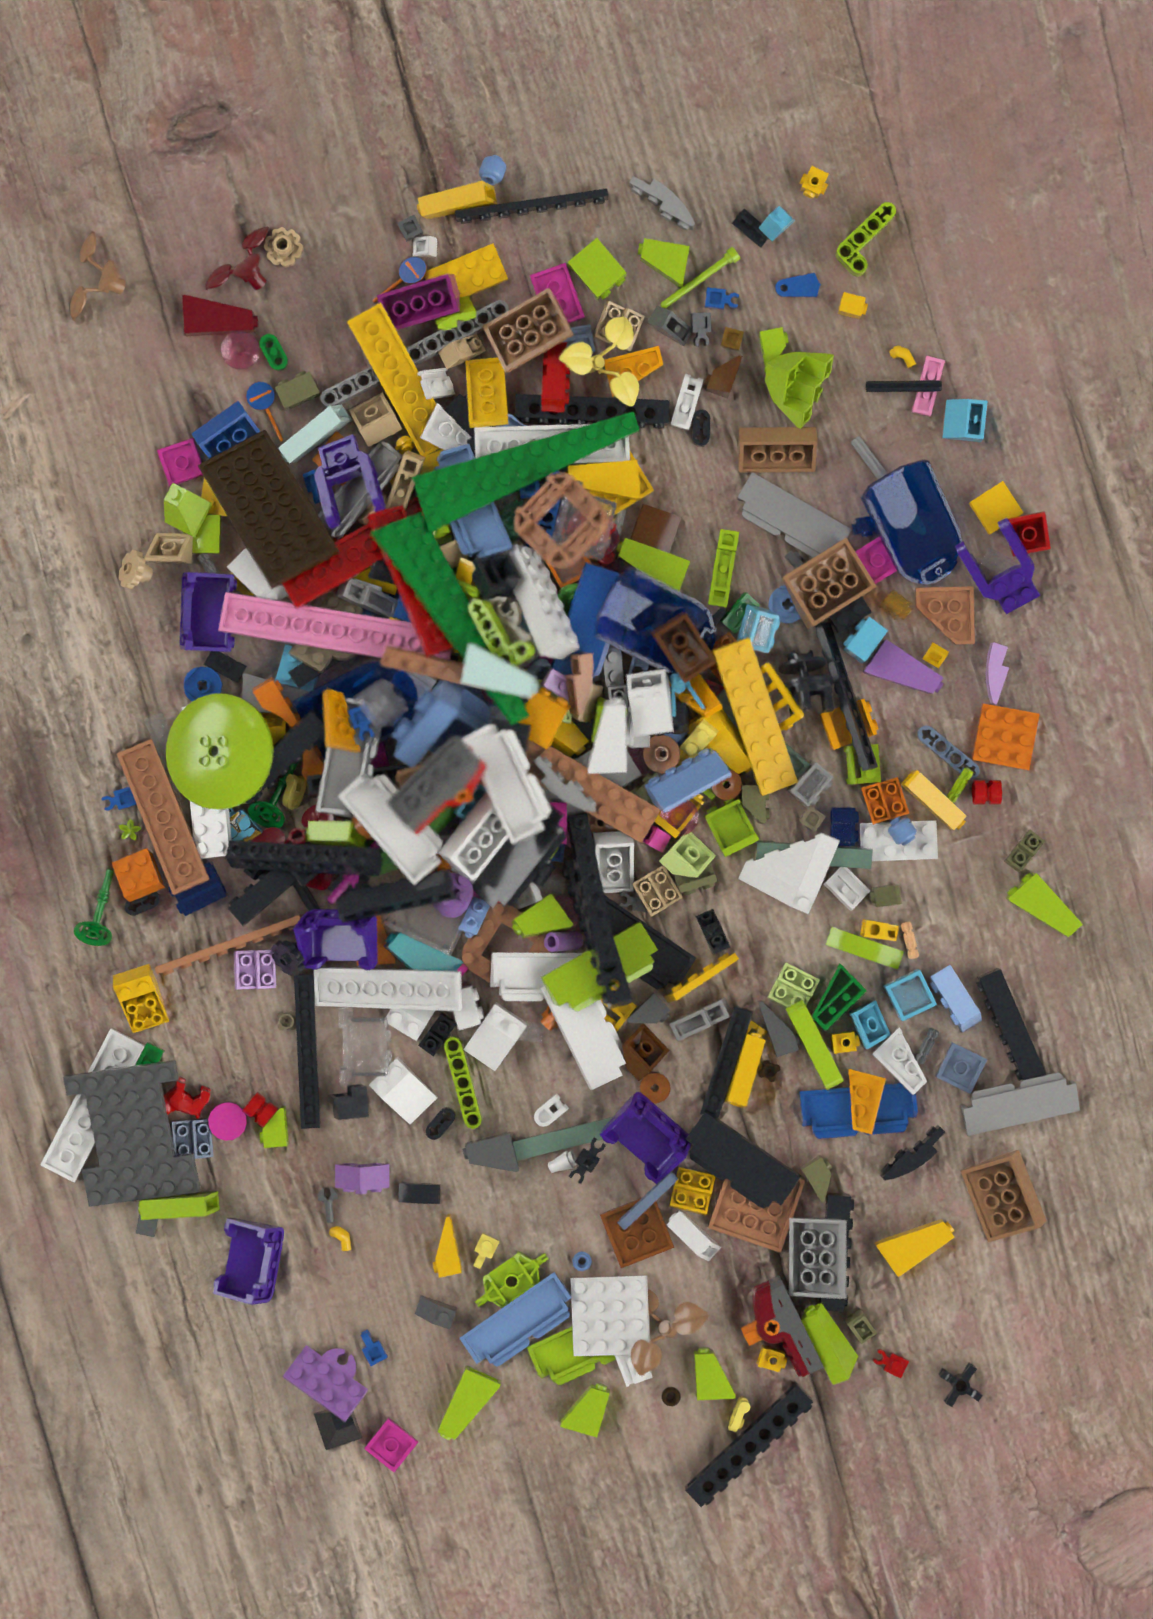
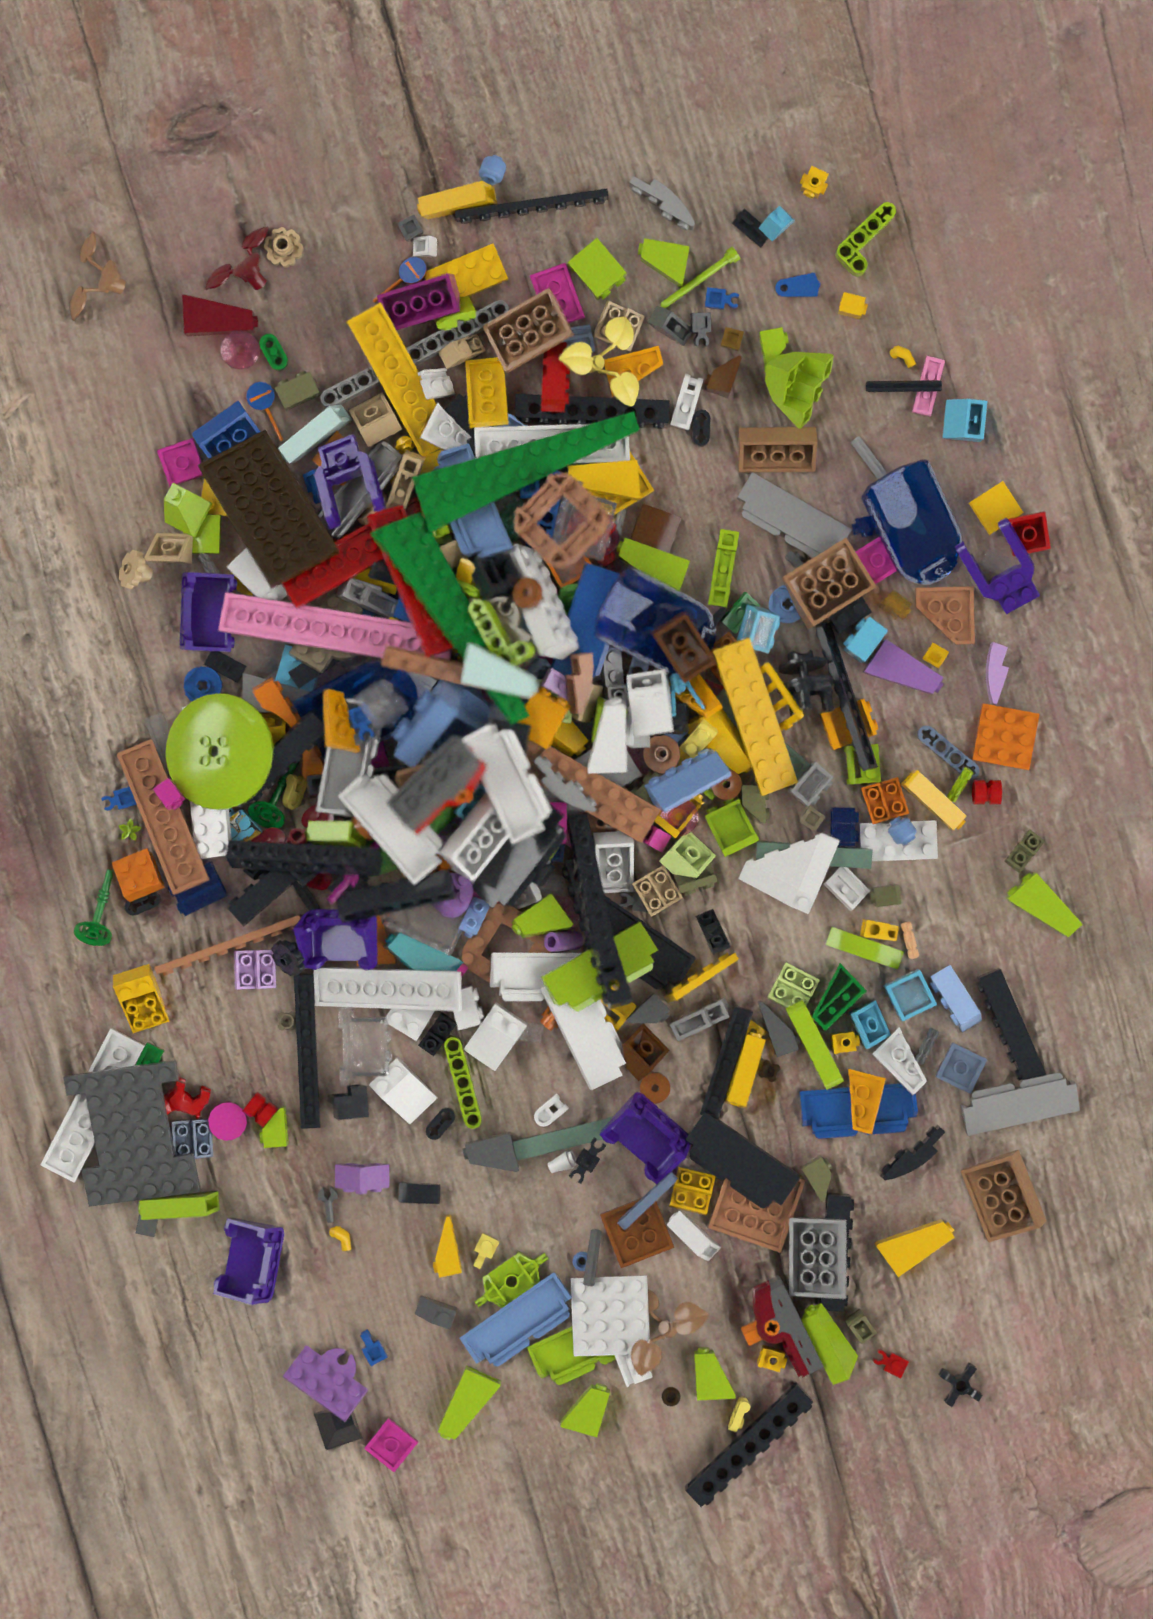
none -> dark pink brick [153,778,185,810]
none -> dark orange piece [513,577,542,609]
none -> dark grey axle [583,1229,602,1286]

